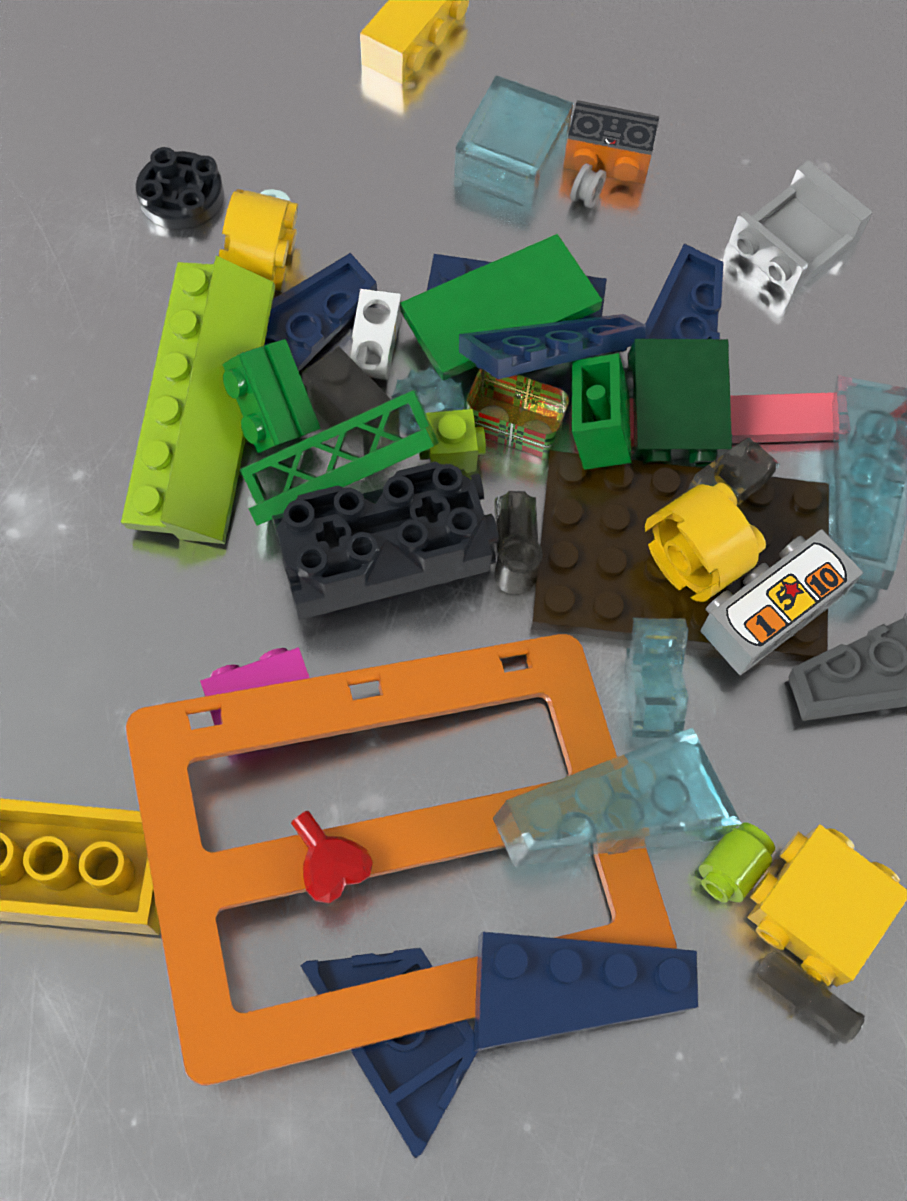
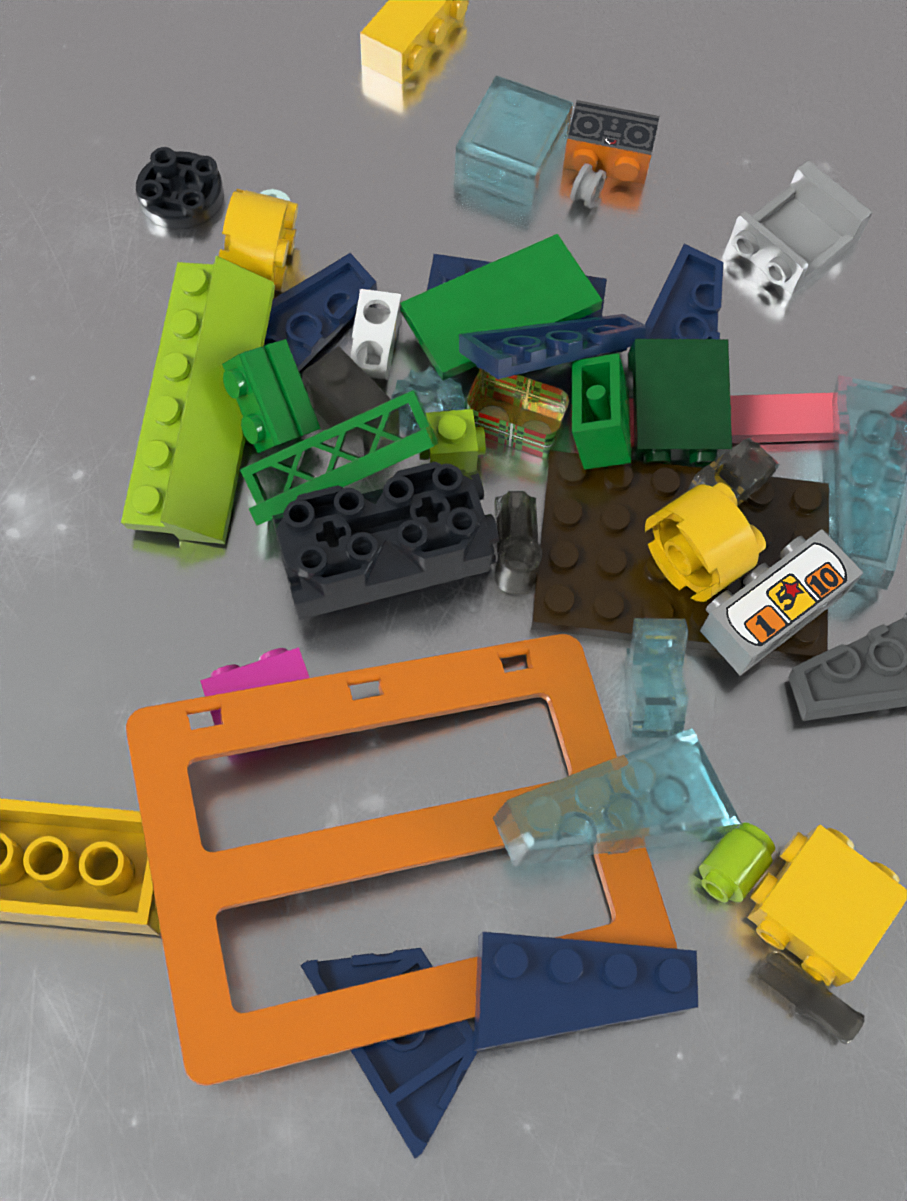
red rock [291,810,373,904] -> none

